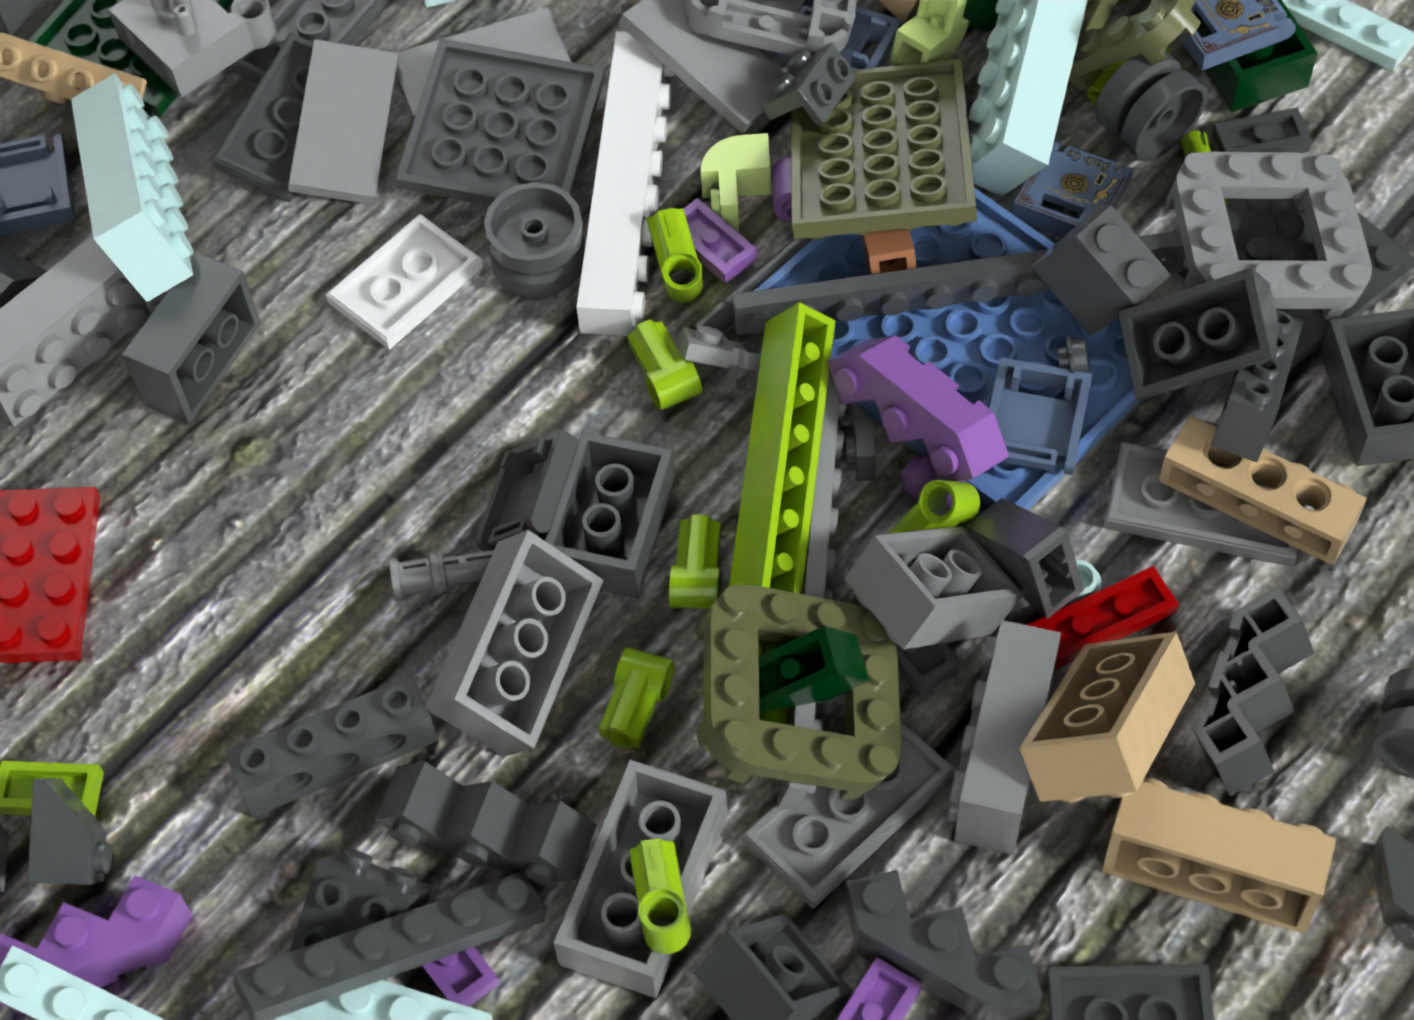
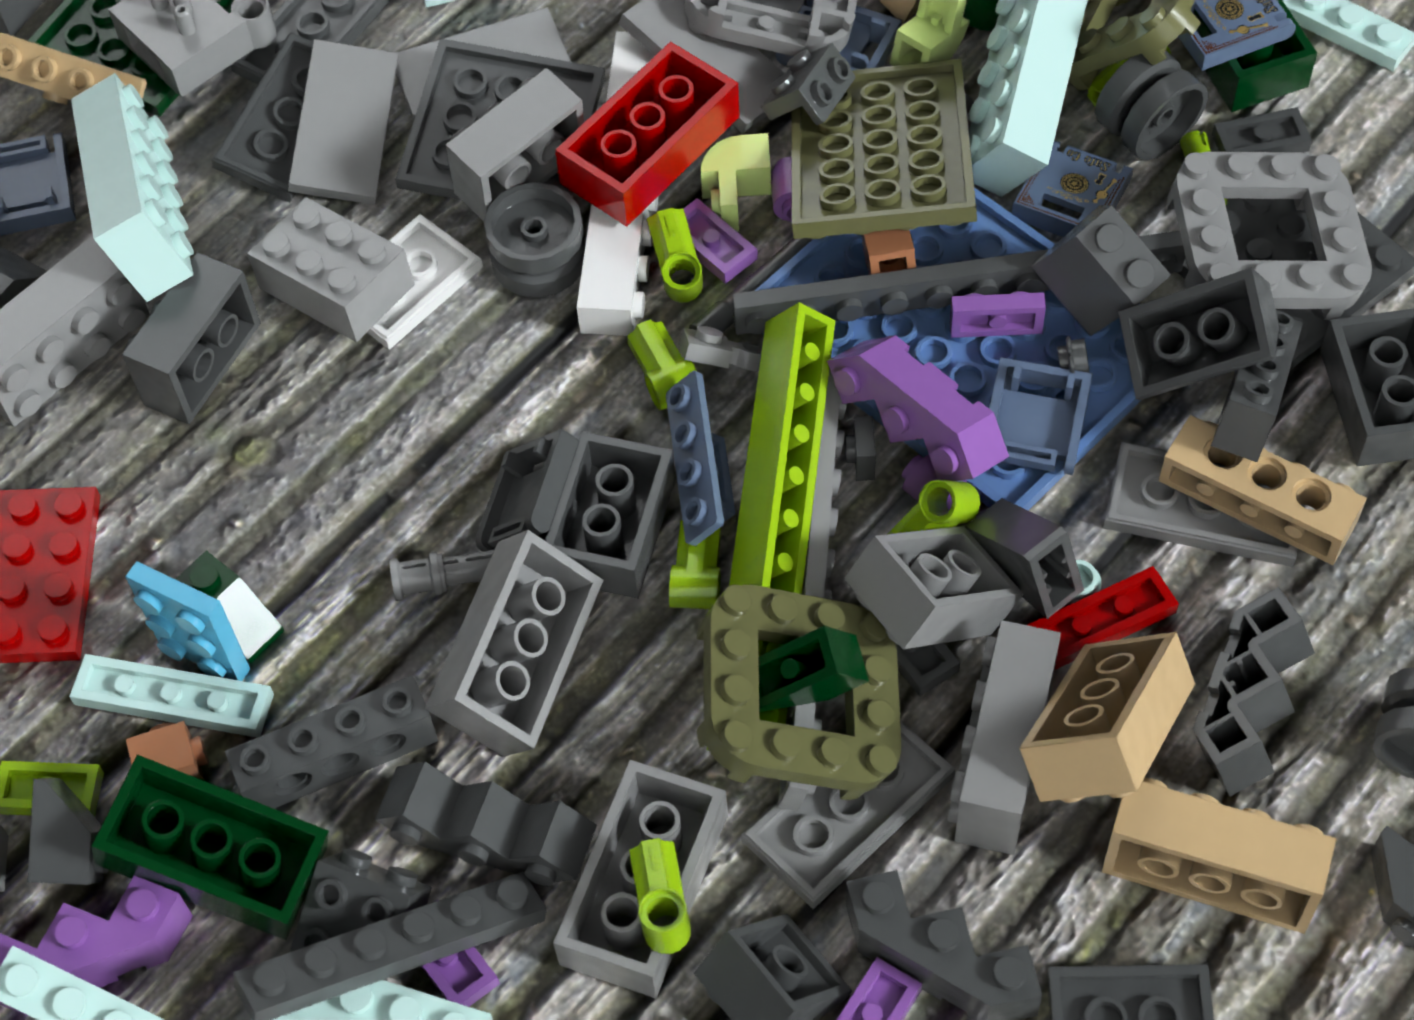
lime piece [598,647,675,749] -> none
none -> light aqua plate [69,654,274,738]
none -> dark green brick [91,754,329,940]
none -> medium azure plate [125,561,250,681]
none -> nougat brick [126,721,209,781]
none -> slope [176,550,284,664]
none -> light grey brick [246,197,415,342]
none -> light grey brick [445,68,584,221]
none -> red brick [555,41,740,227]
none -> sand blue bracket [666,370,736,546]
none -> medium lavender plate [949,291,1046,338]

